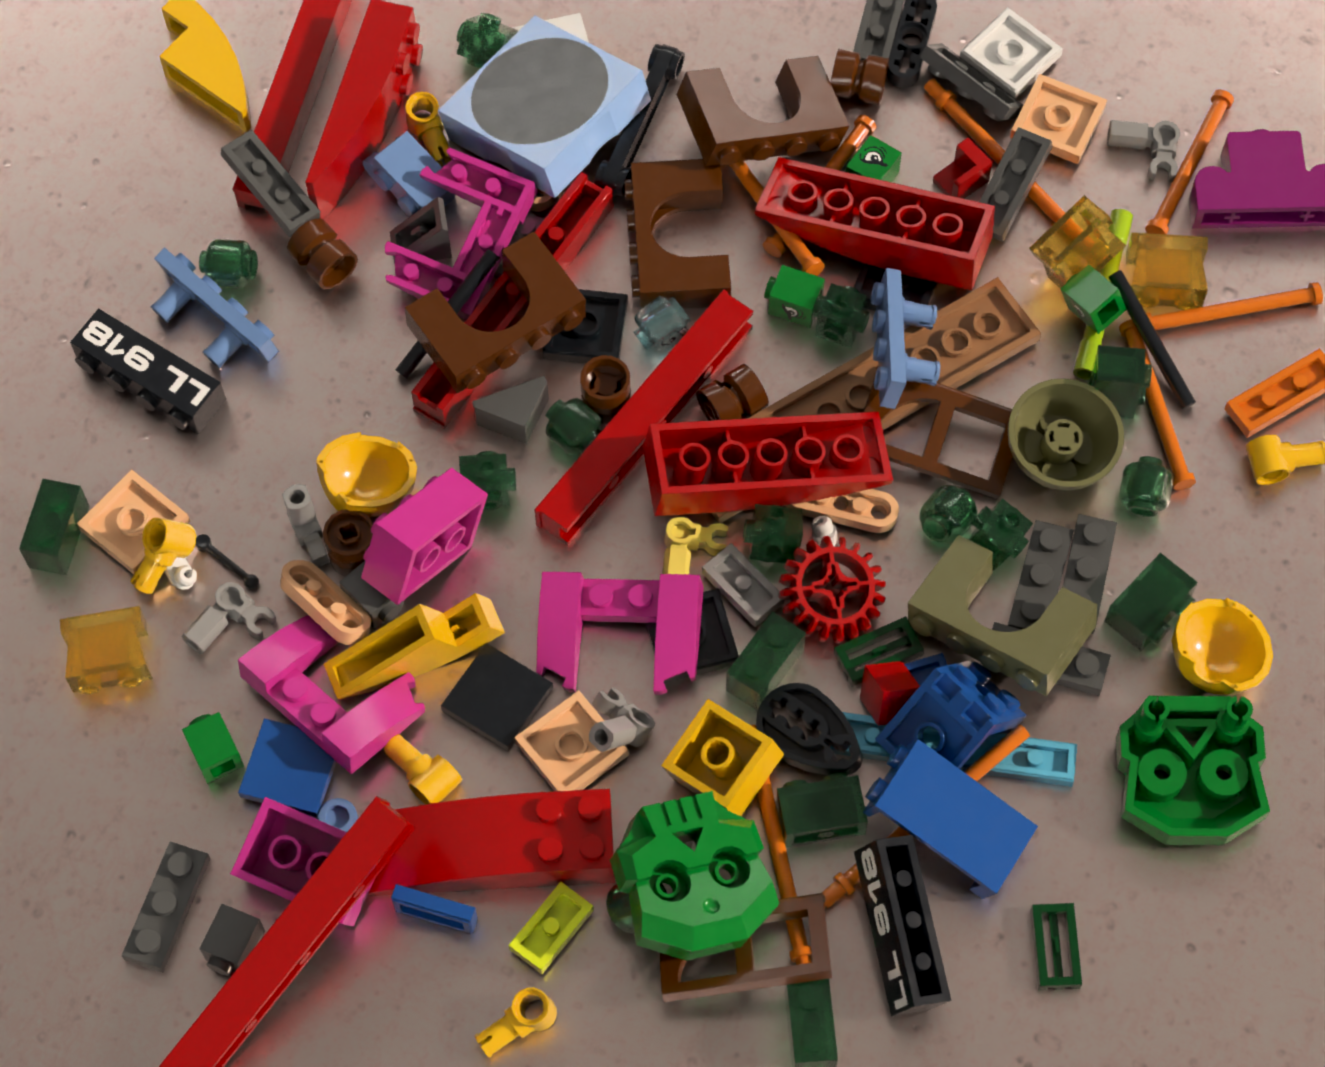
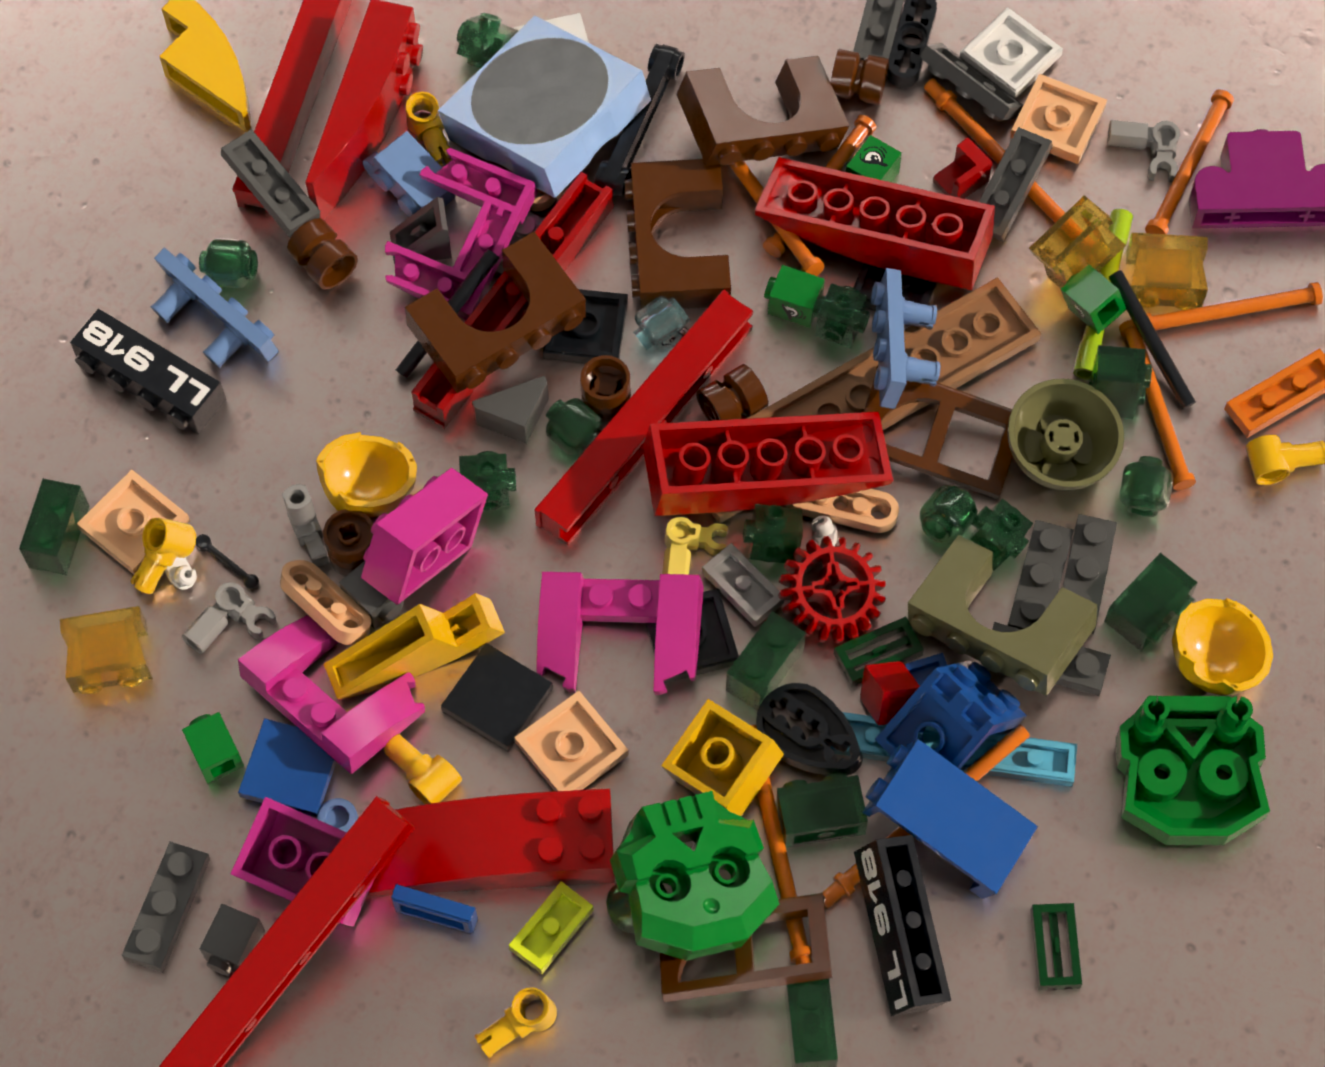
light grey bar [589,688,655,752] -> none

